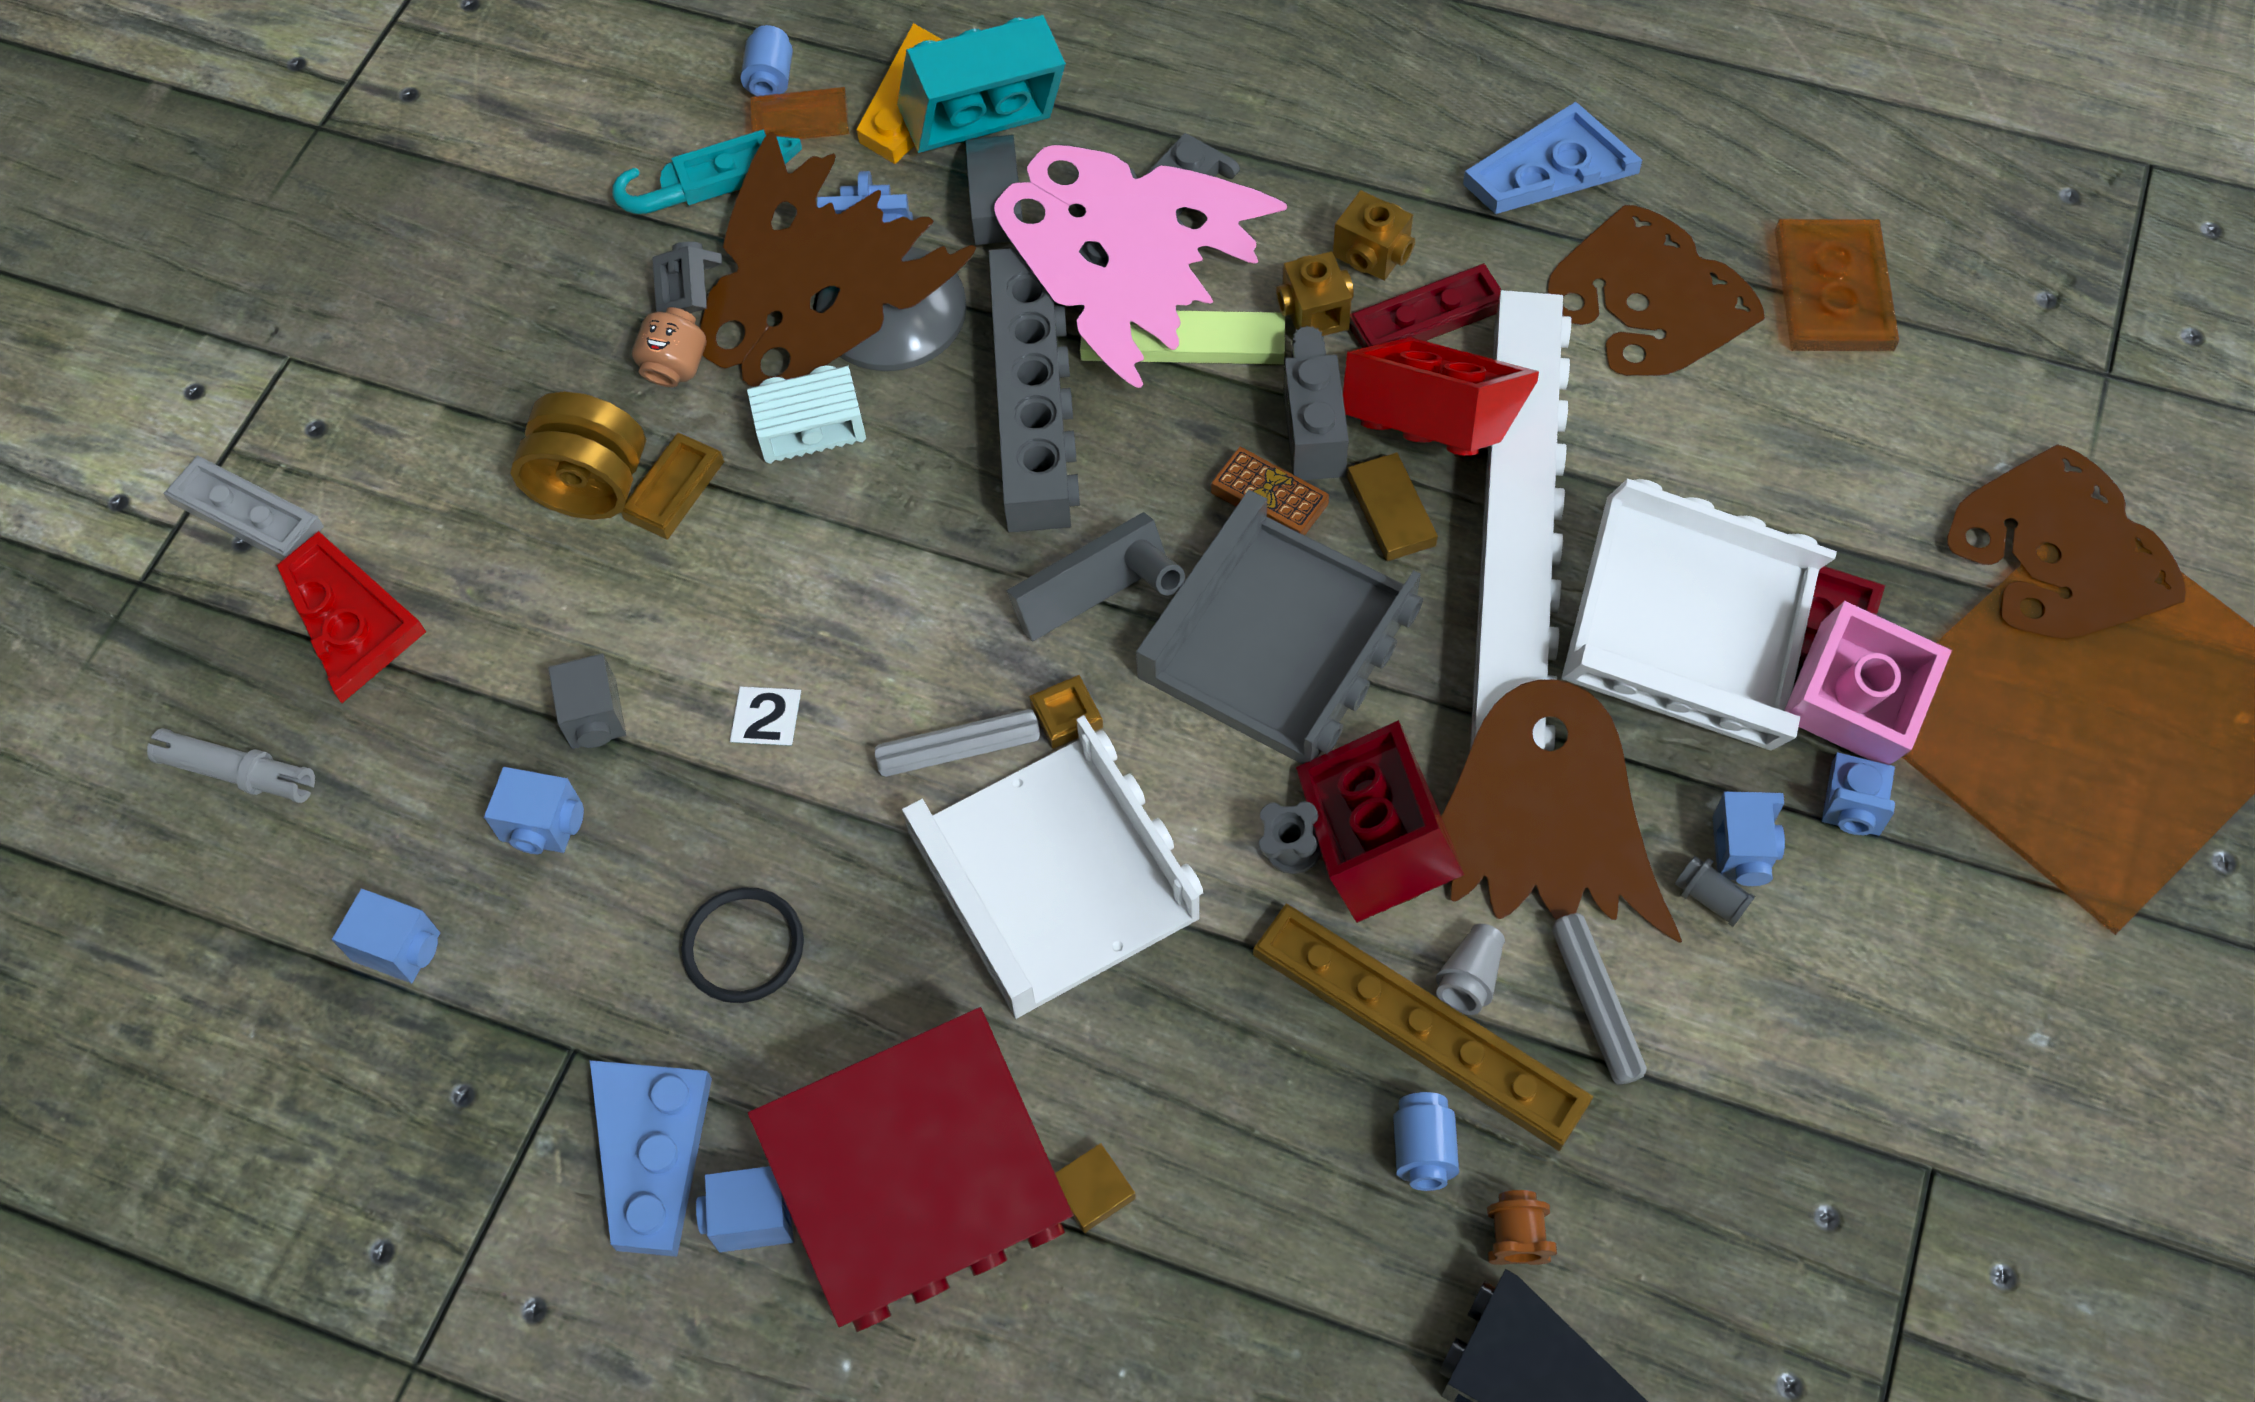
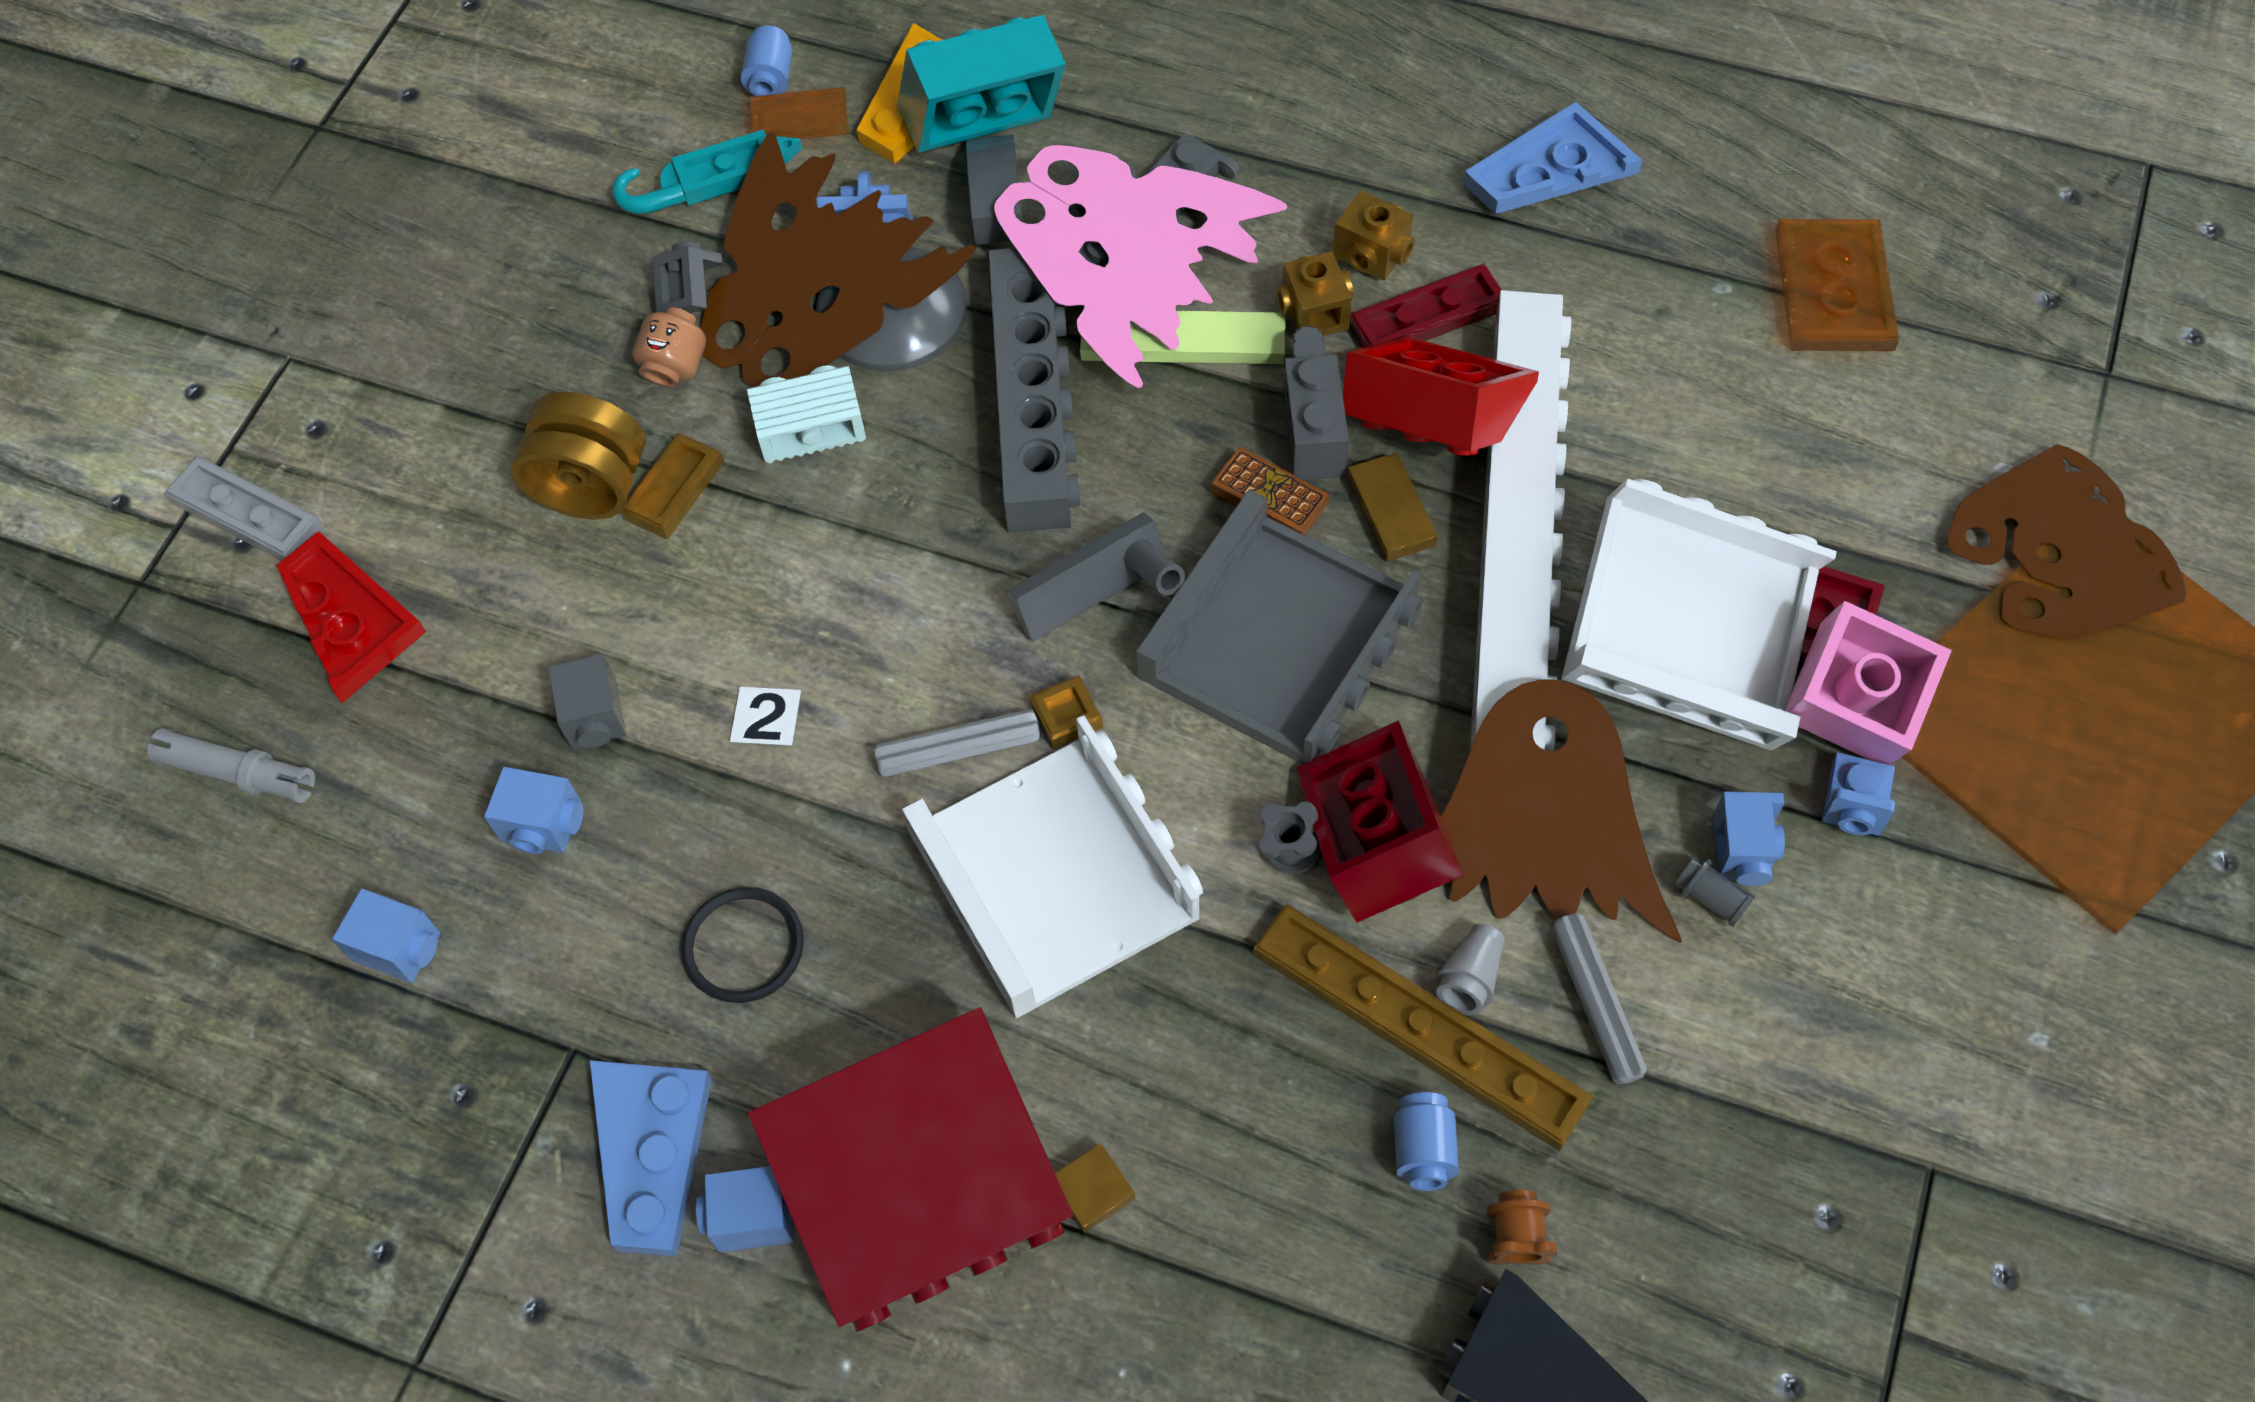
reddish brown piece [1548,205,1765,376] -> none

